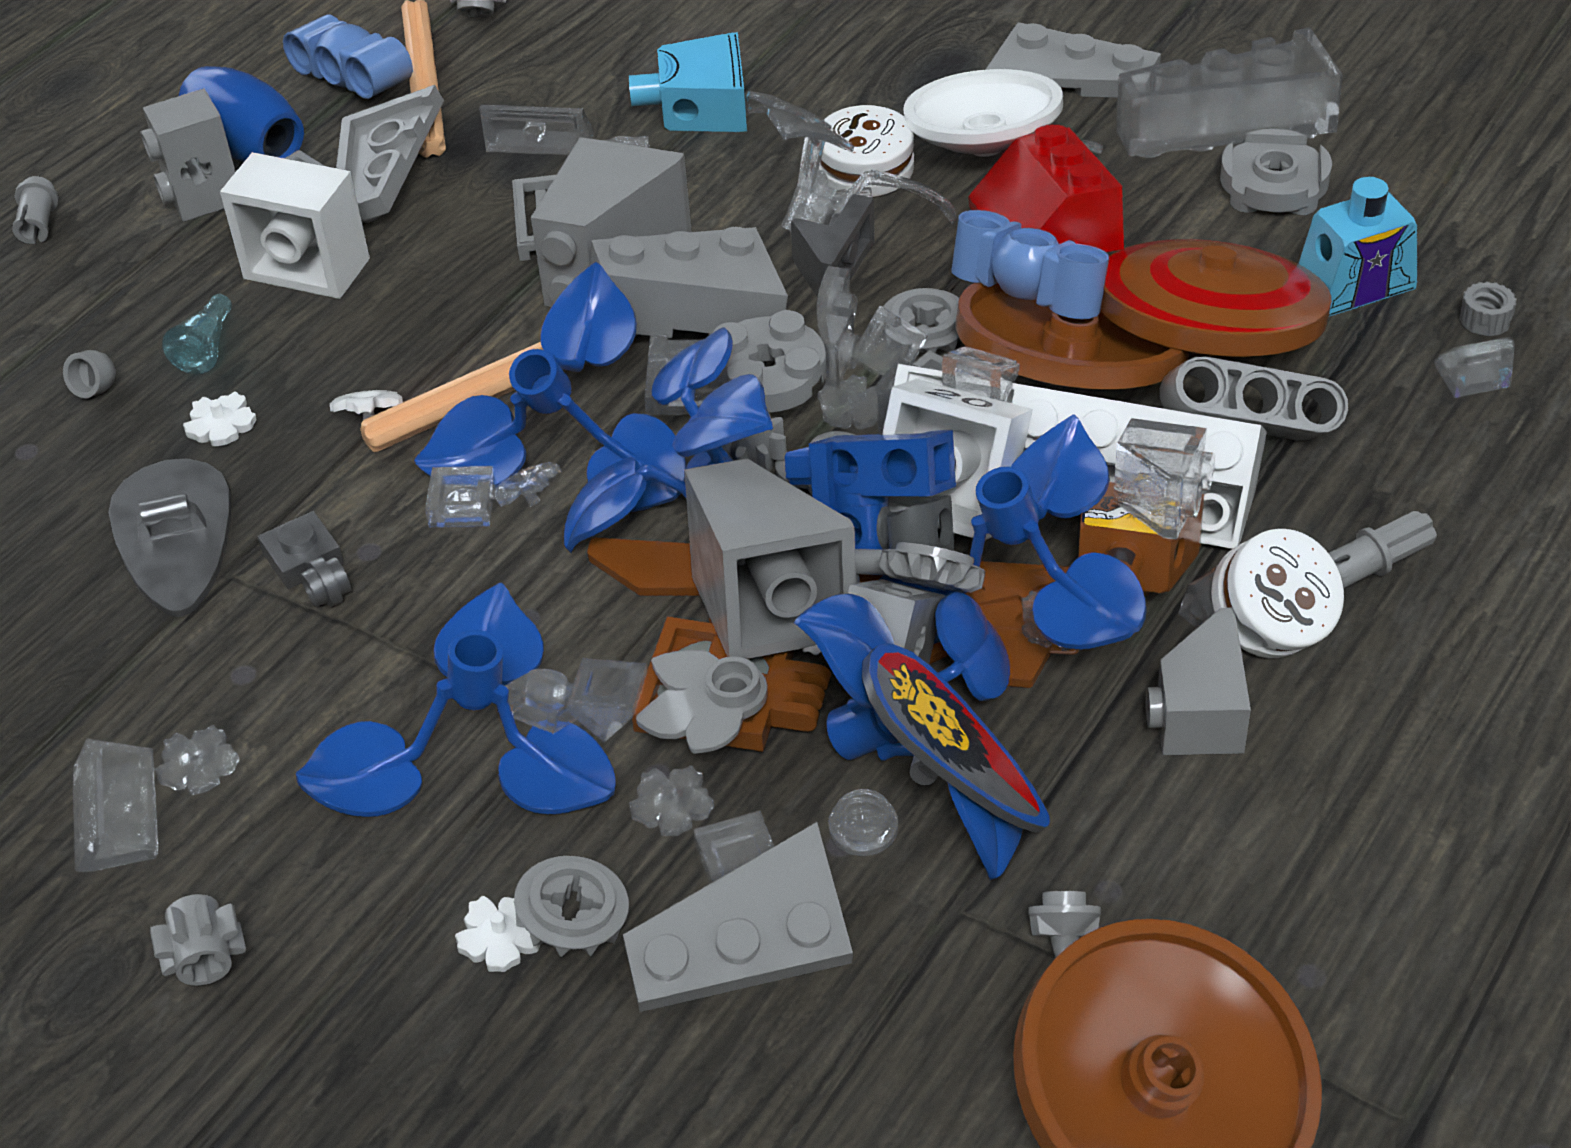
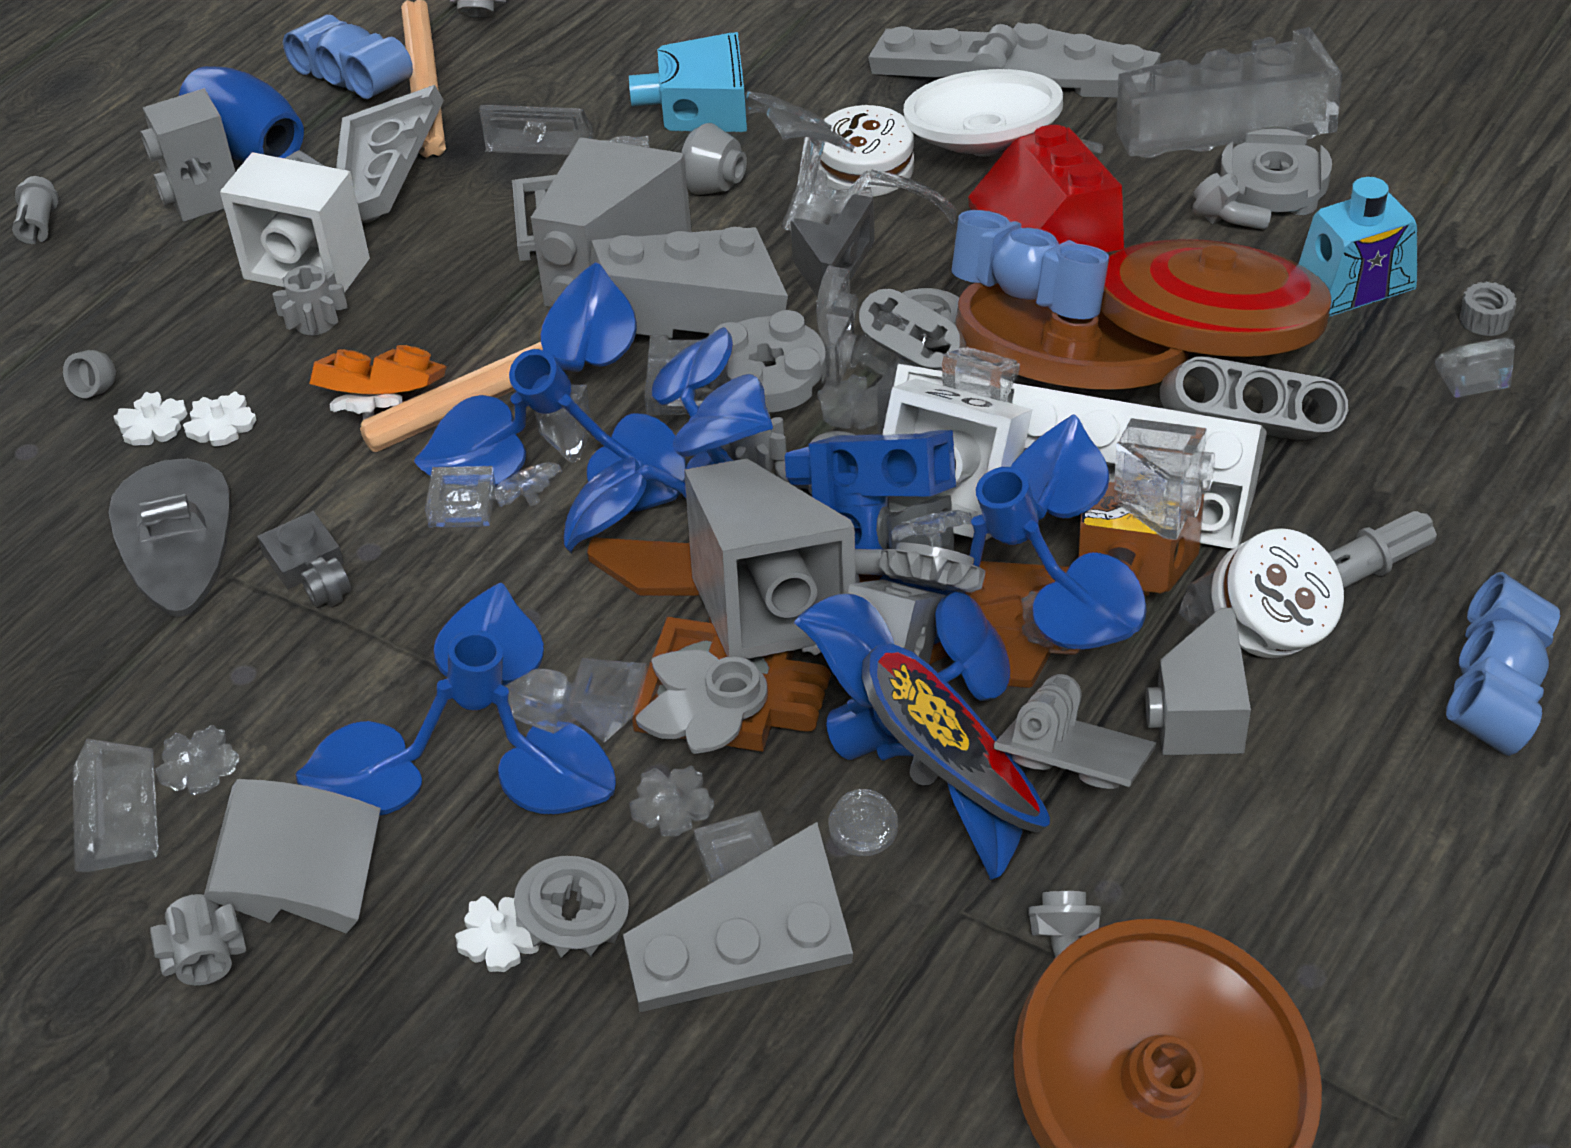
clear light blue cone [162,294,232,374] -> none
none -> white plant [114,392,187,446]
none -> light grey slope [204,779,381,933]
none -> light grey gear [273,265,347,335]
none -> orange slope [309,345,447,394]
none -> clear slope [535,385,591,463]
none -> light grey cone [681,123,747,196]
none -> light grey beam [859,289,966,373]
none -> light grey plate [868,24,1018,77]
none -> clear plant [891,510,972,548]
none -> light grey hinge [994,674,1156,789]
none -> light grey plate [1191,173,1271,230]
none -> medium blue piece [1446,572,1560,756]

